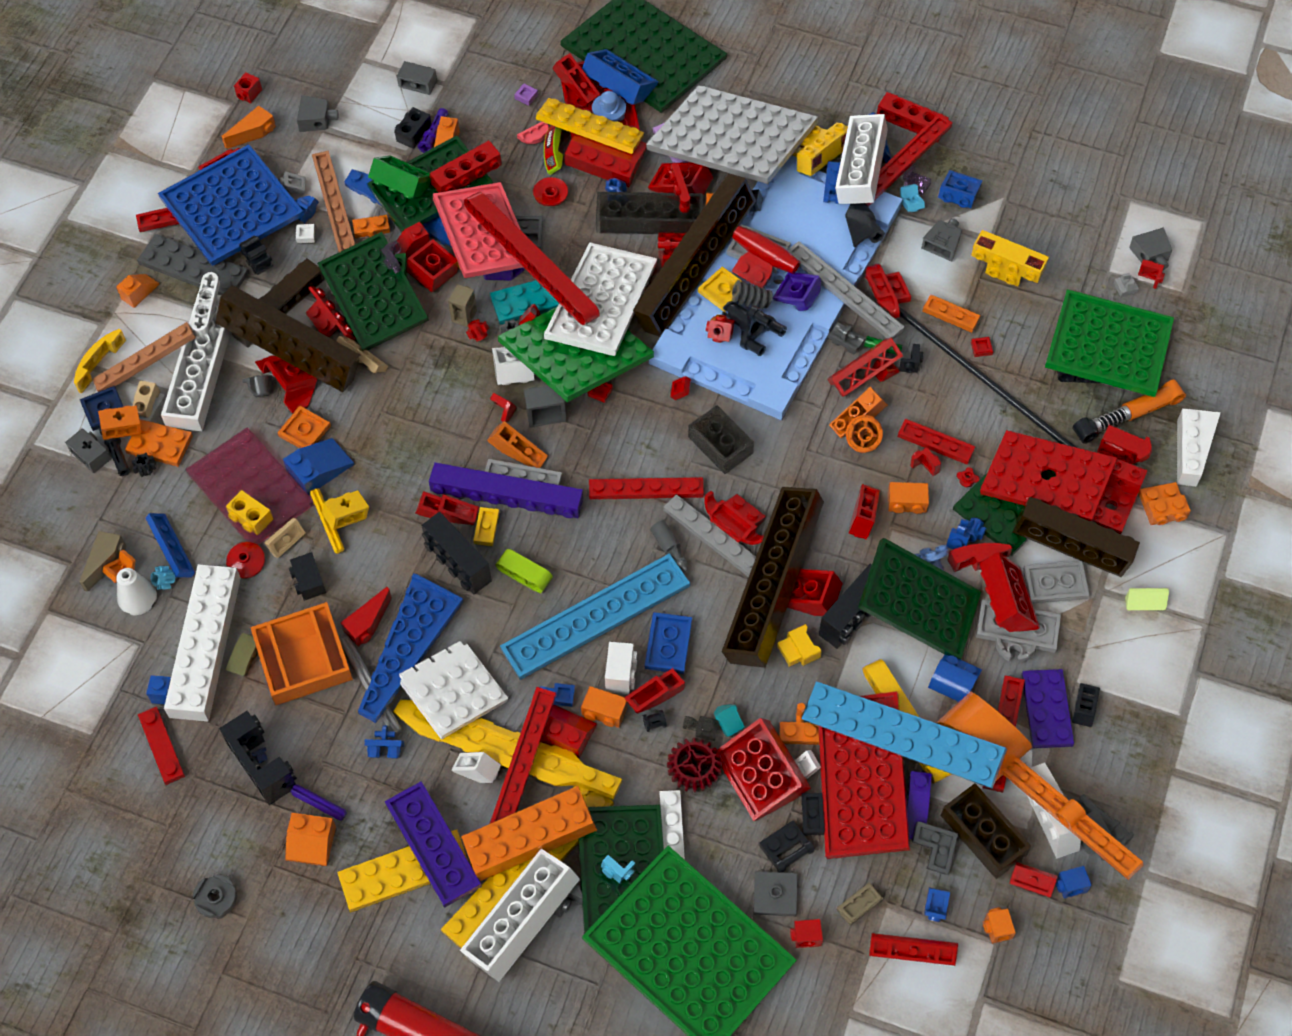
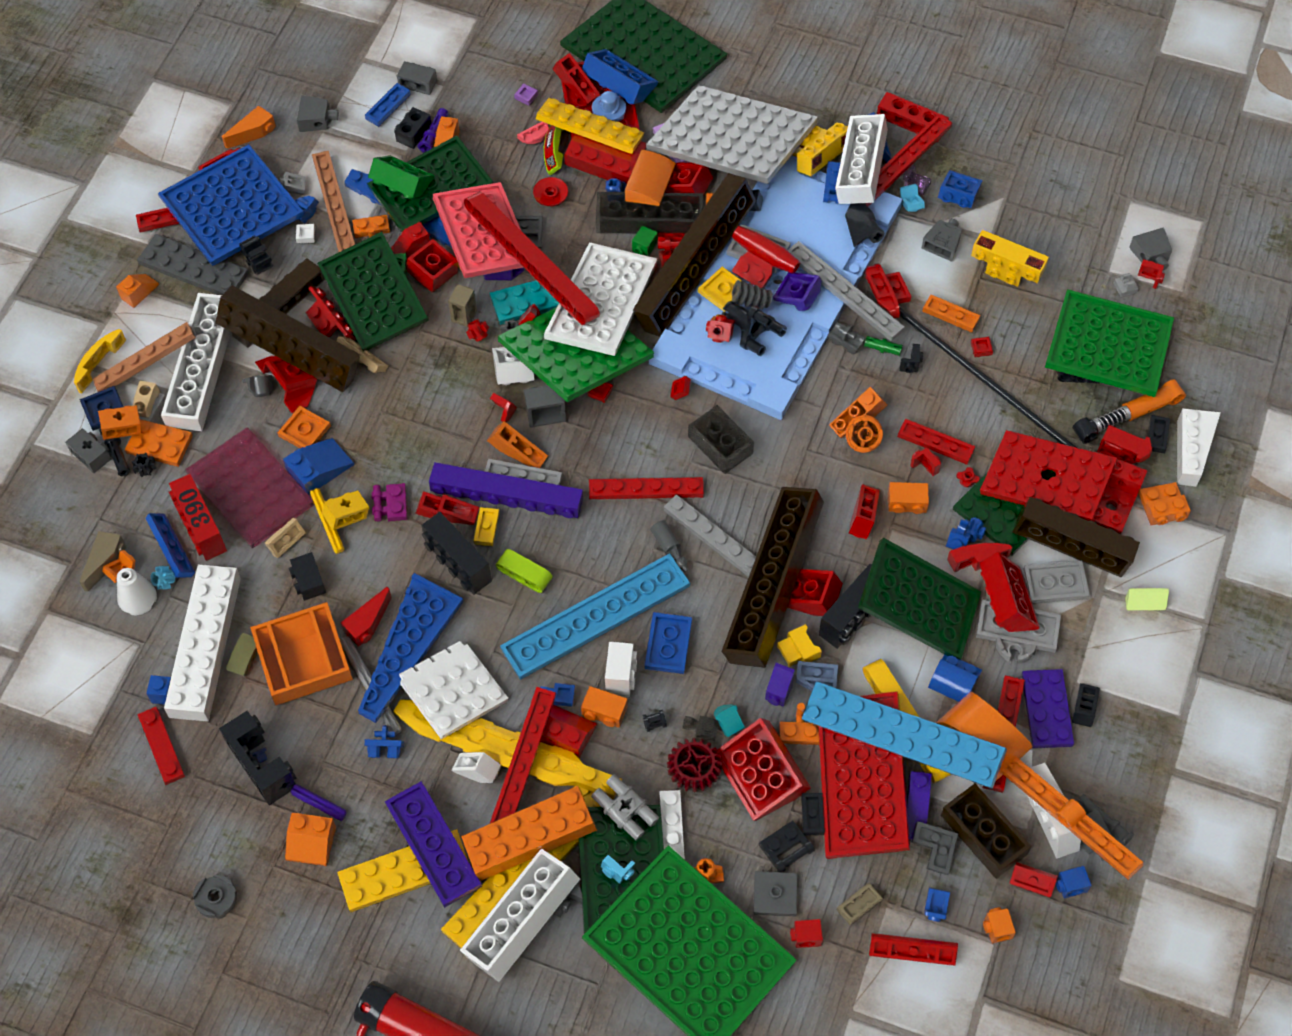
white beam [191,272,220,336] -> none
yellow brick [226,490,273,535] -> none
red dish [226,542,265,579] -> none
red brick [234,72,262,103] -> none
clear purple bracket [381,241,401,274] -> none
red brick [429,140,502,193] -> none
red slope [625,668,685,714] -> none
red plate [669,162,690,213] -> none
red plate [704,491,766,545] -> none
white plate [795,750,821,779] -> none
red fence [827,337,903,397] -> none
red slope [872,360,899,382] -> none
medium blue plate [914,545,949,571] -> none
none -> red brick [168,474,227,561]
none -> blue plate [365,83,411,127]
none -> magenta plate [371,483,407,522]
none -> light grey pin [592,774,659,841]
none -> orange slope [625,150,676,206]
none -> green brick [632,226,658,256]
none -> orange piece [693,858,724,884]
none -> dark purple slope [765,663,795,707]
none -> sand blue wing [796,661,838,691]
none -> black plate [1148,415,1170,454]

